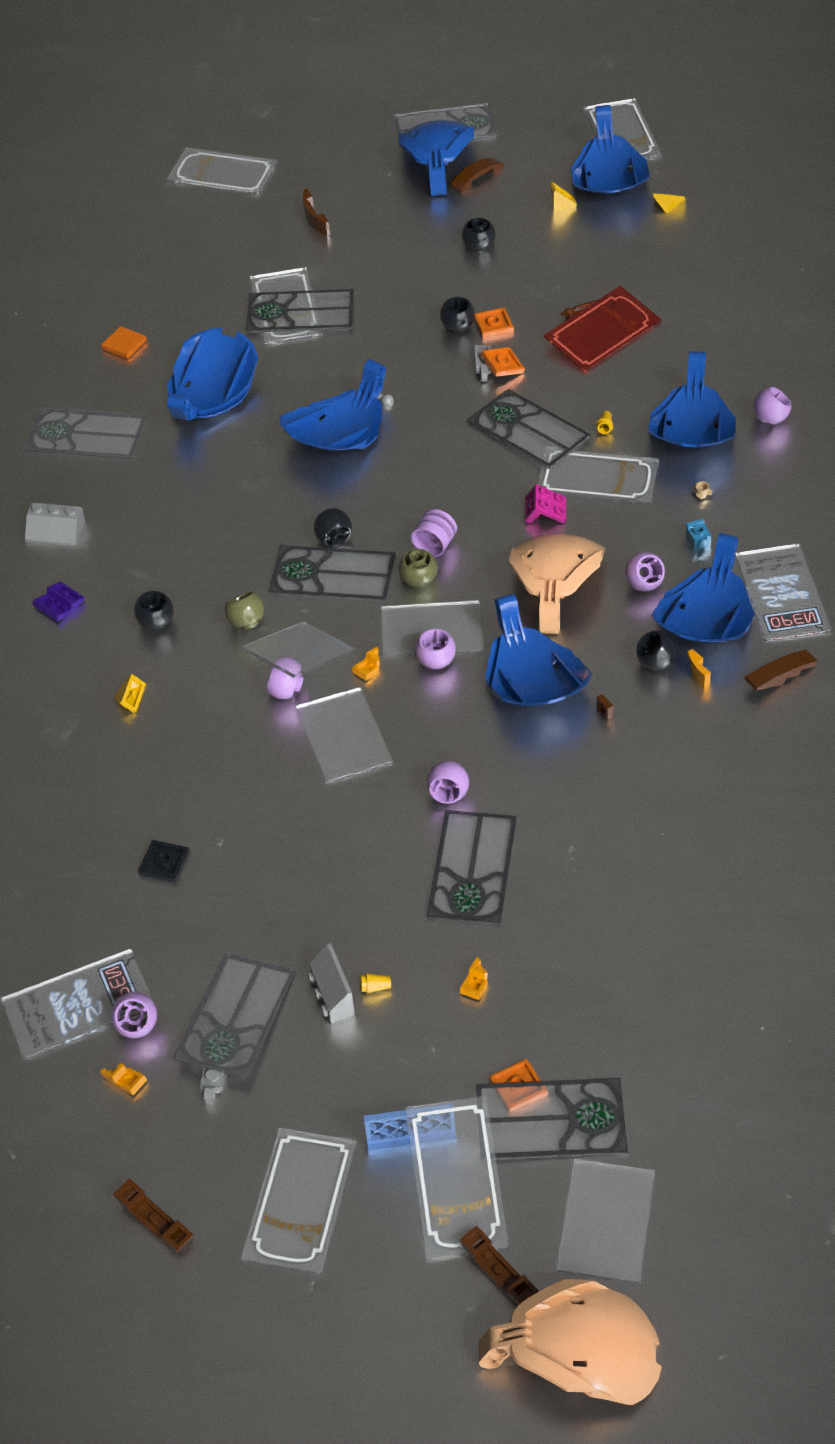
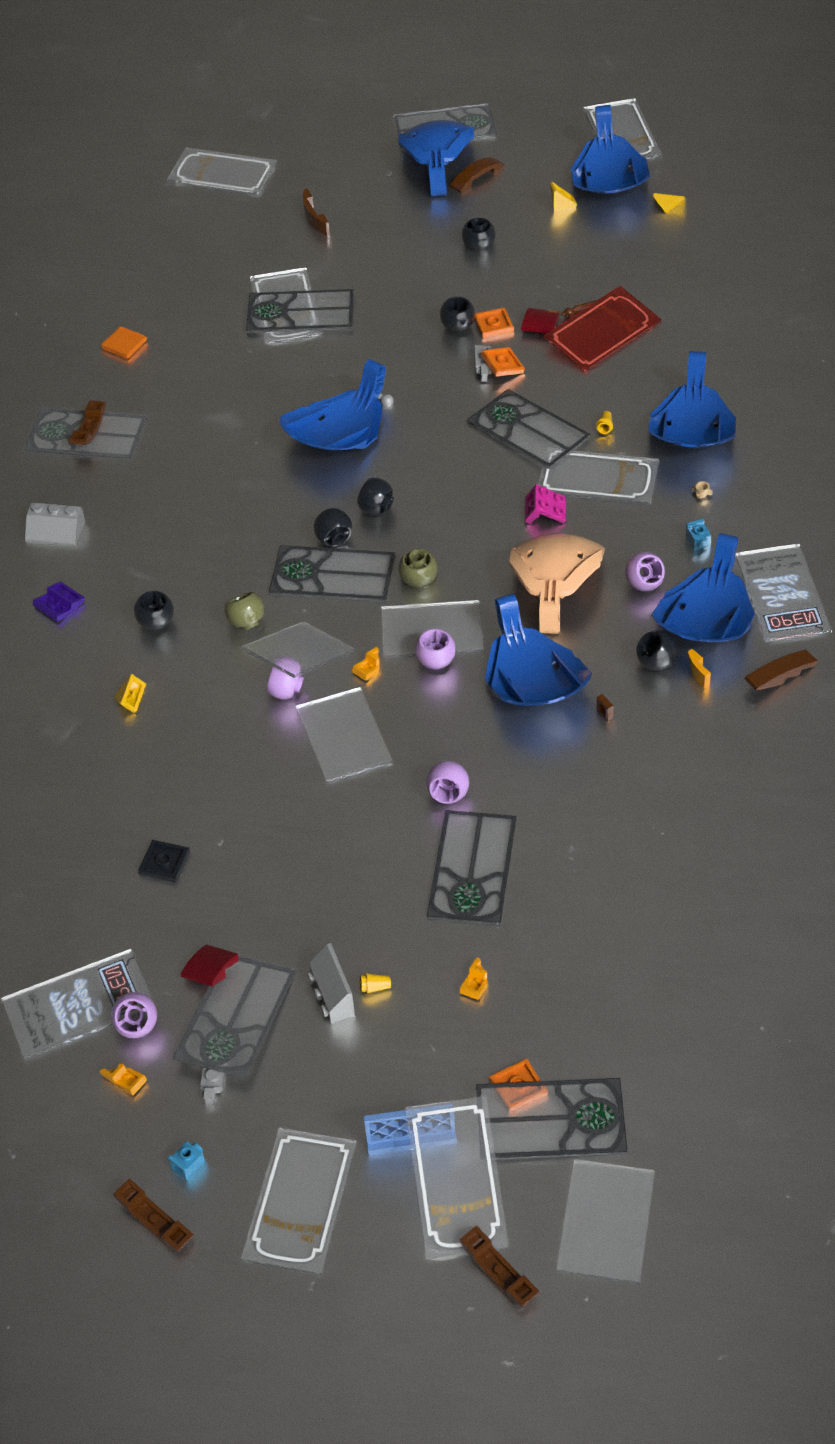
blue windscreen [167,328,258,421] -> none
lavender wheel [411,509,457,557] -> none
light nougat windscreen [479,1279,662,1405] -> none
lavender wheel [754,387,791,424] -> none
none -> reddish brown slope [69,400,106,445]
none -> dark azure brick [168,1141,205,1181]
none -> dark red slope [181,944,239,987]
none -> black wheel [357,478,394,516]
none -> dark red slope [521,308,560,334]

